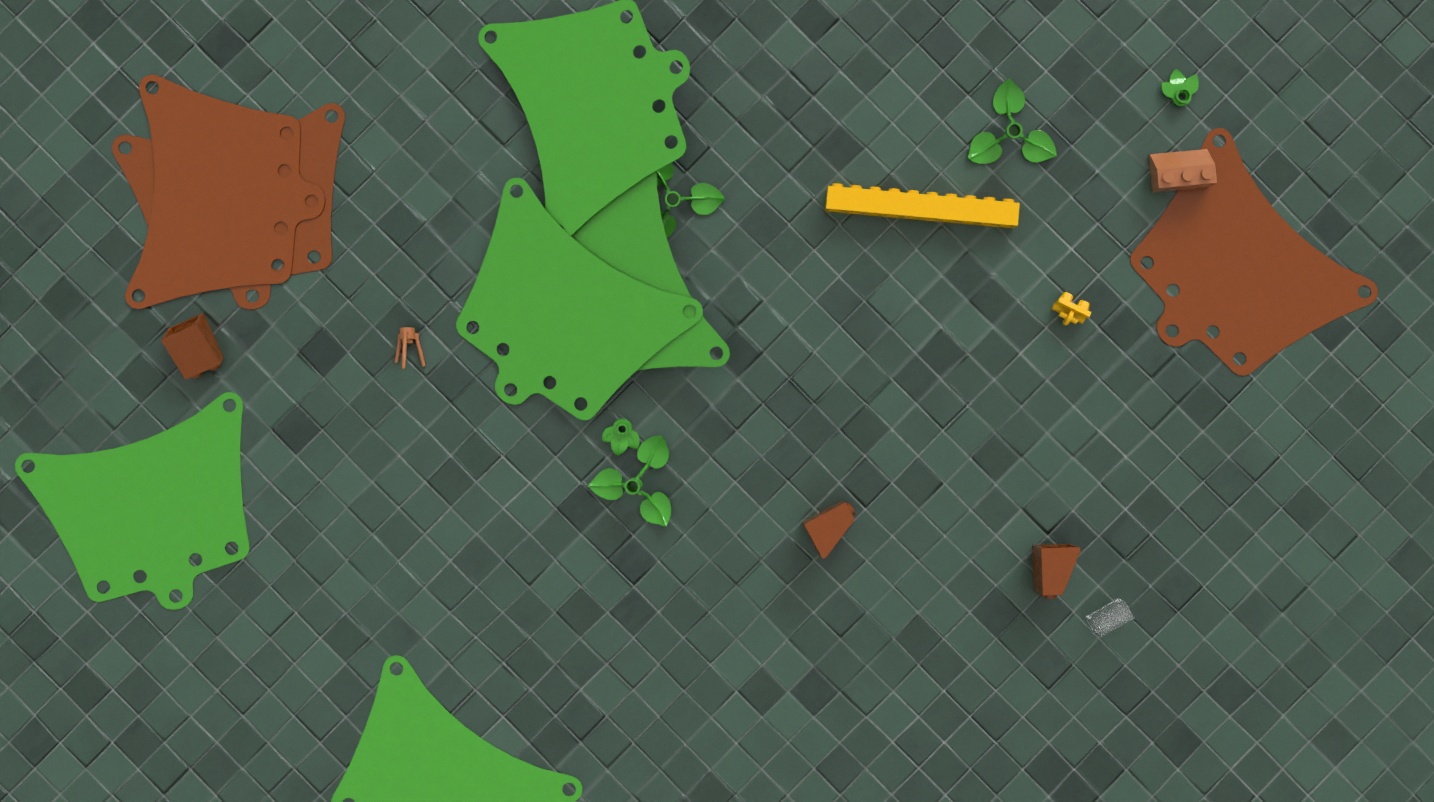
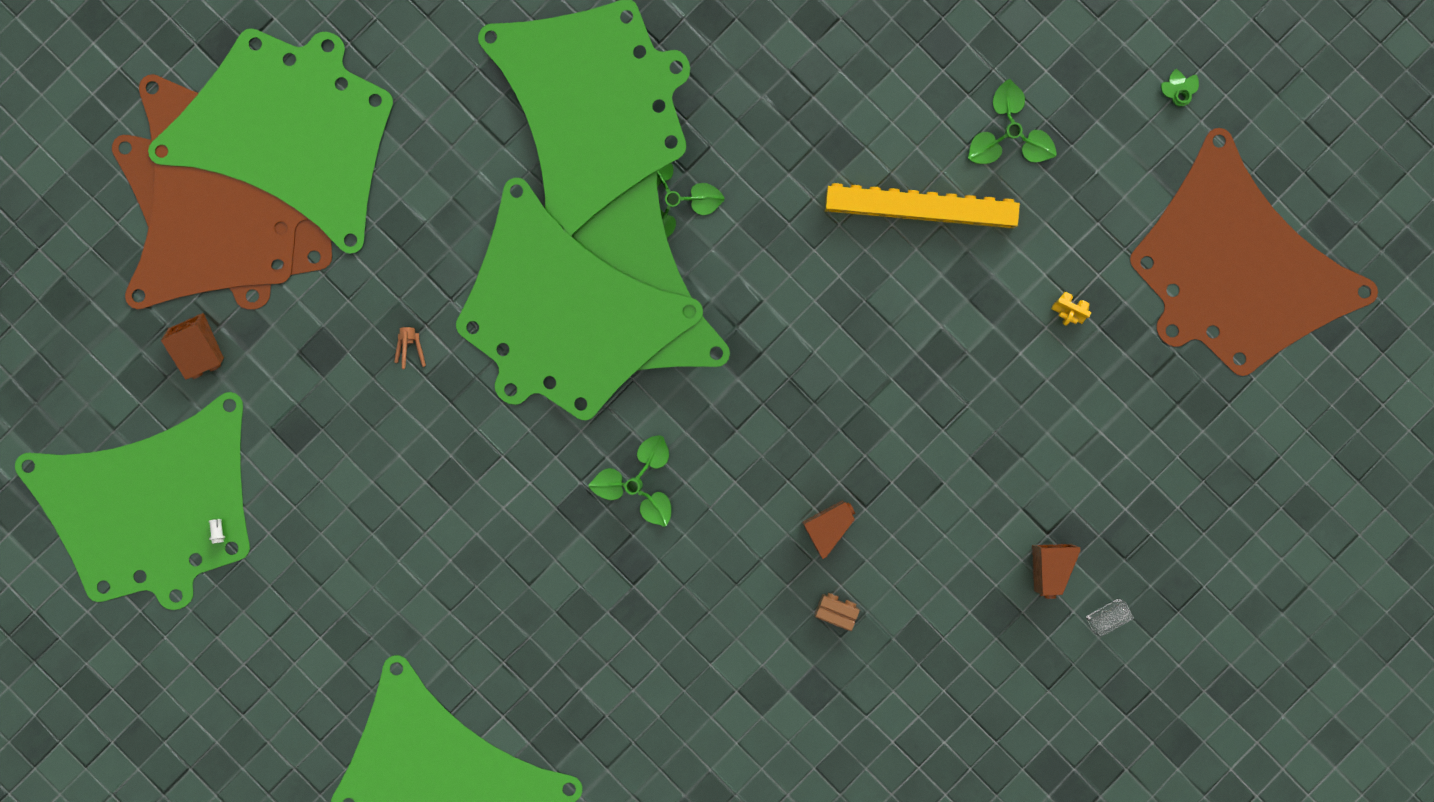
bright green plate [602,418,640,456] -> none
nougat slope [1149,149,1217,193] -> none
none -> bright green piece [148,28,393,254]
none -> white pin [209,519,225,544]
none -> medium nougat brick [814,592,860,631]

